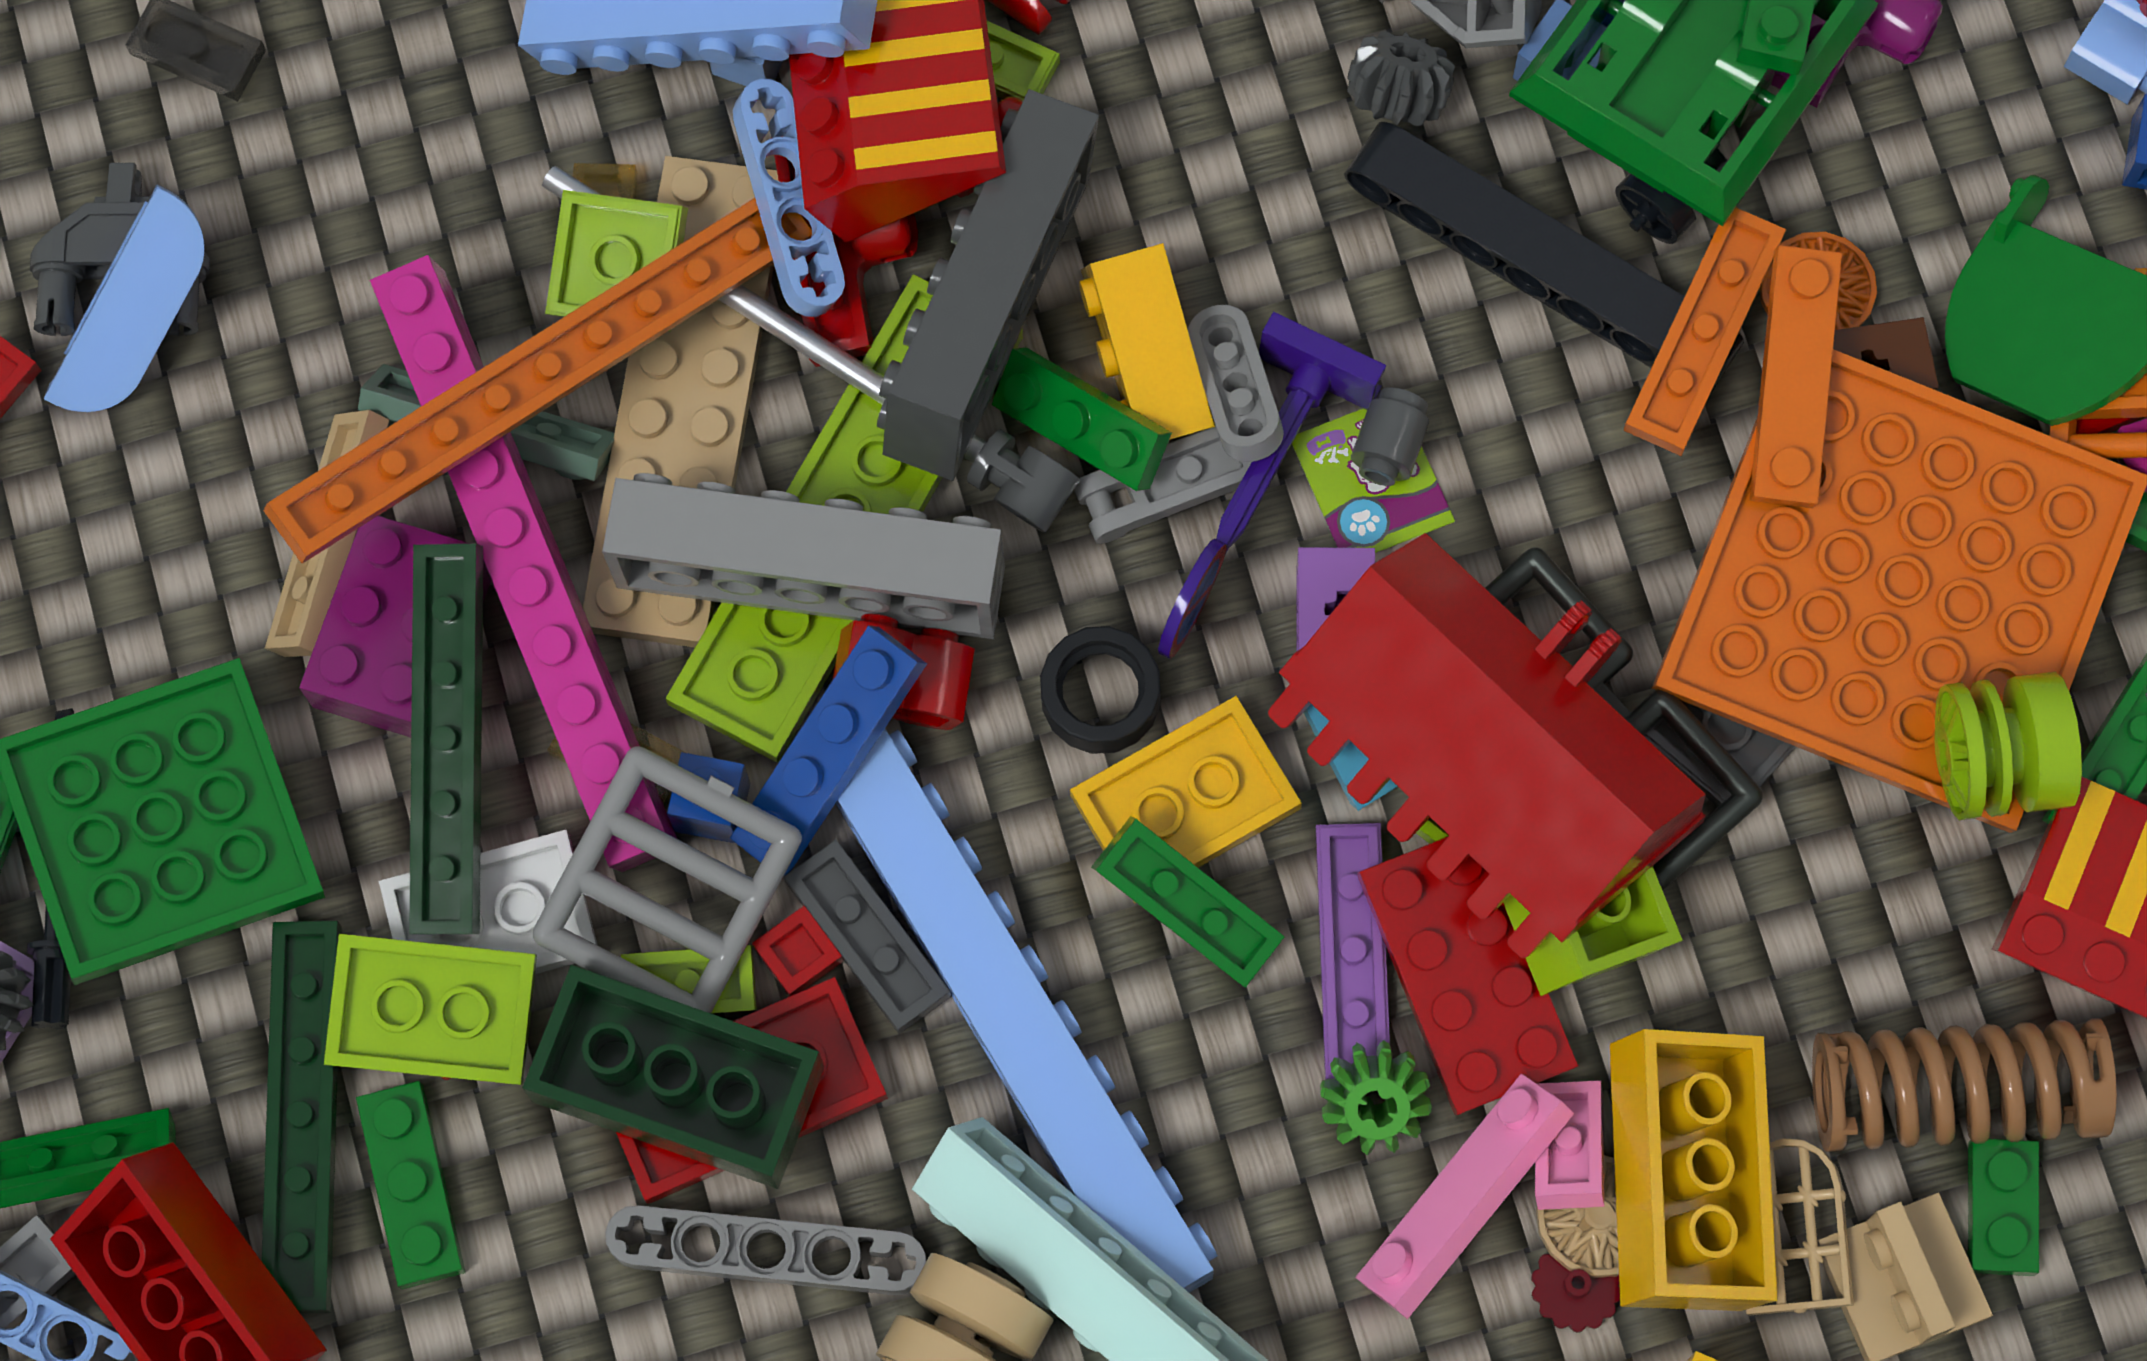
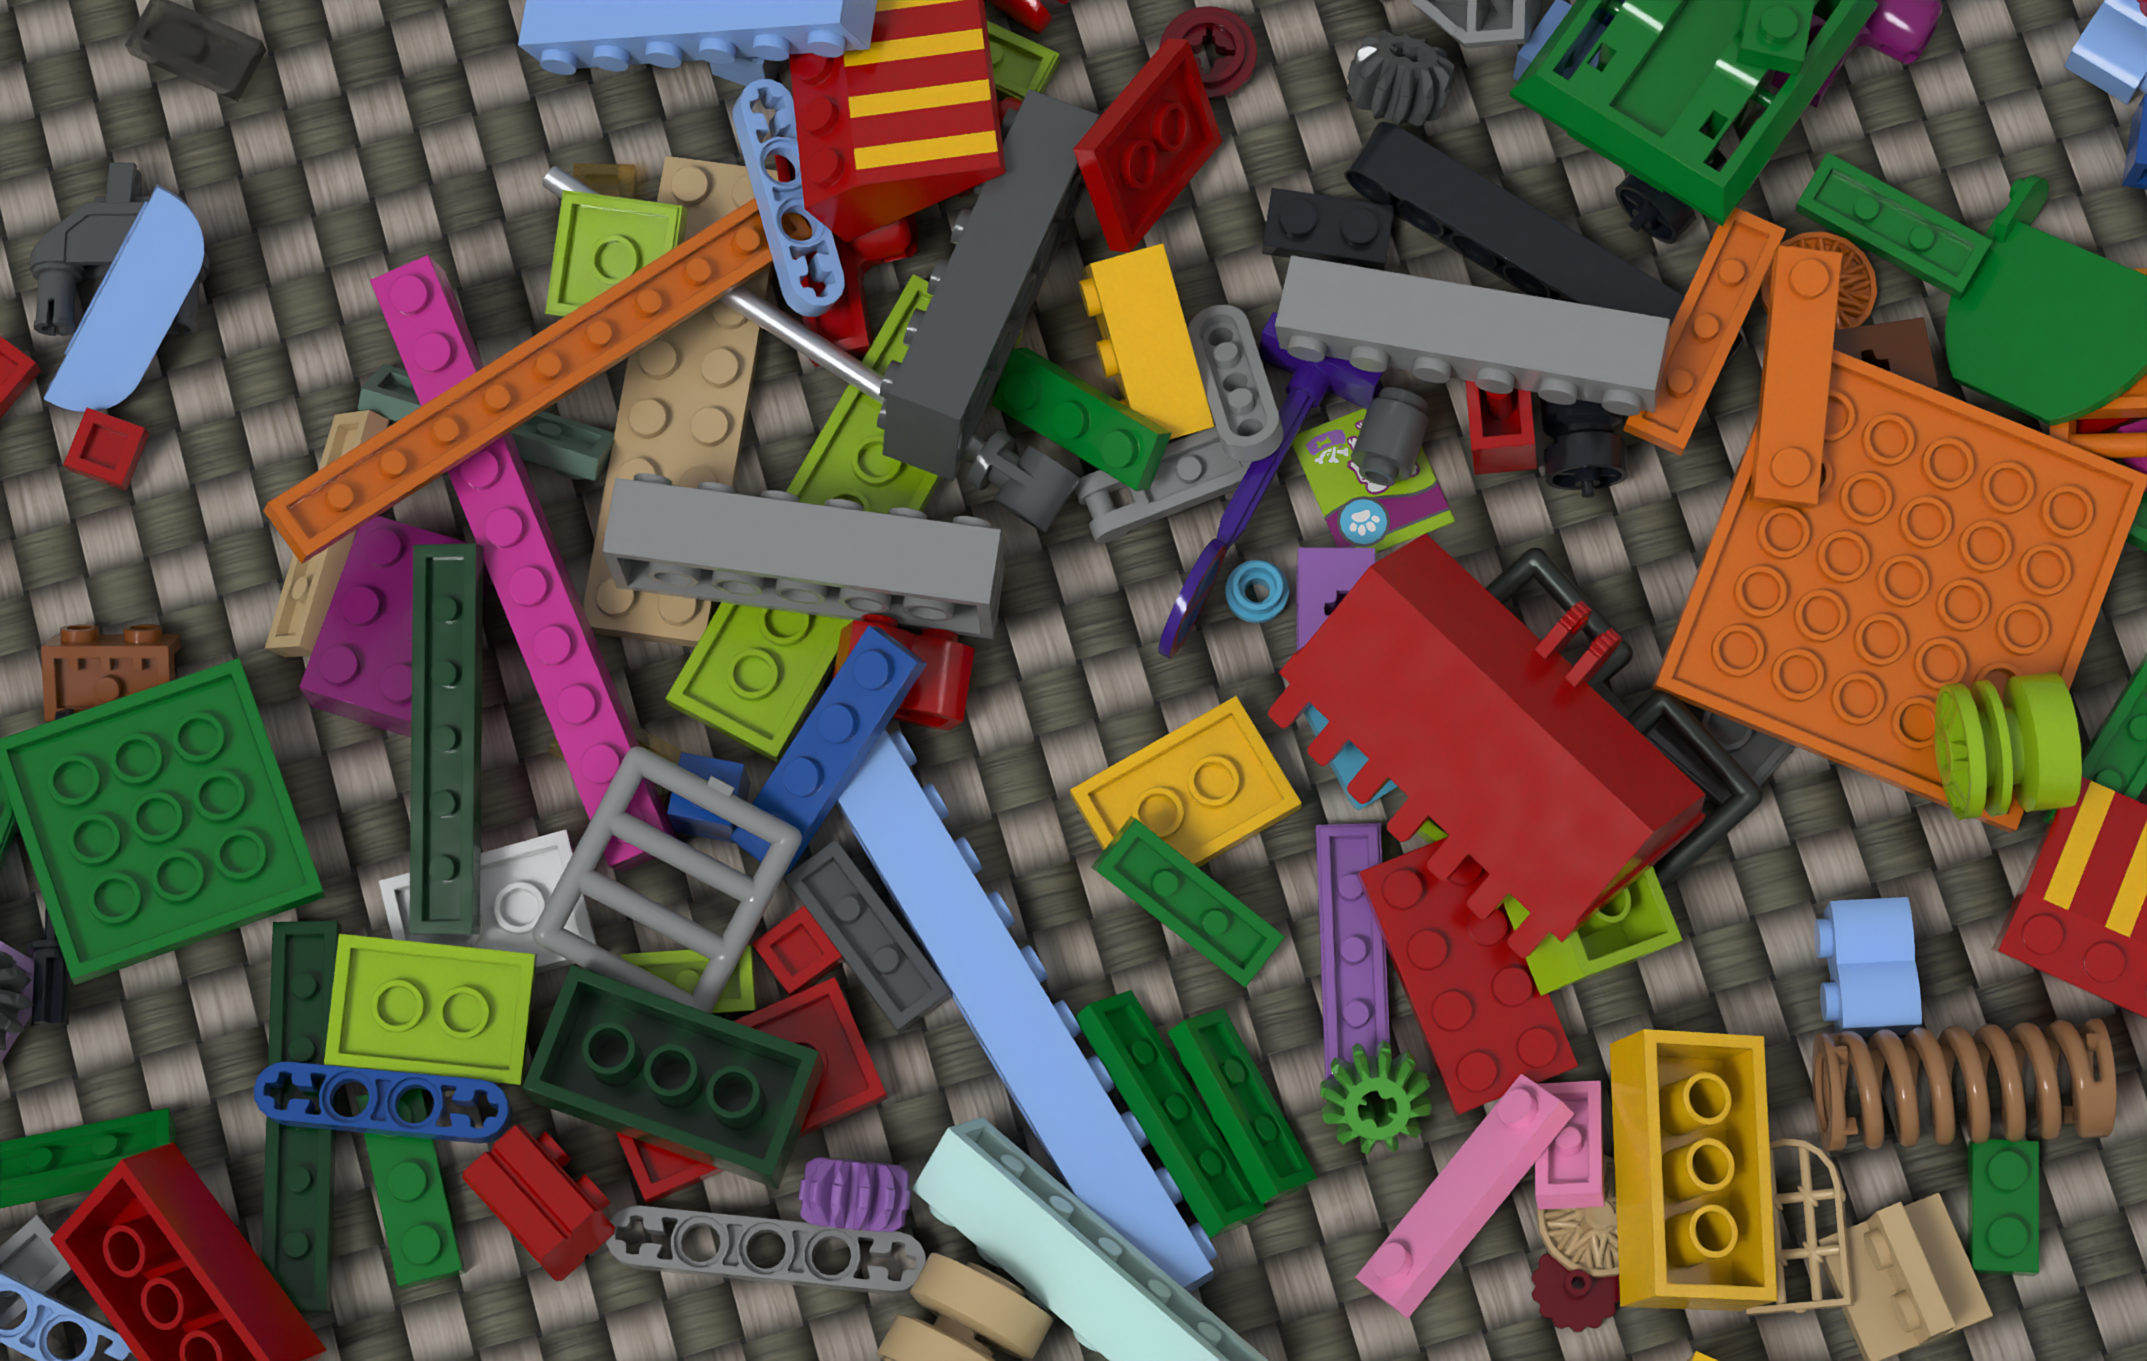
black tyre [1040,626,1161,754] -> none
none -> dark orange bracket [41,624,181,721]
none -> red plate [63,408,150,491]
none -> blue beam [254,1062,513,1144]
none -> red brick [461,1124,615,1282]
none -> medium lavender gear [798,1157,911,1232]
none -> red plate [1073,38,1223,253]
none -> green plate [1074,990,1267,1239]
none -> dark red gear [1159,6,1257,100]
none -> green plate [1167,1008,1318,1205]
none -> medium azure plate [1225,560,1289,623]
none -> black plate [1262,188,1394,271]
none -> light grey brick [1275,255,1670,416]
none -> red brick [1465,380,1537,475]
none -> black wheel [1540,398,1628,498]
none -> green plate [1795,152,1993,300]
none -> light blue brick [1814,897,1922,1037]

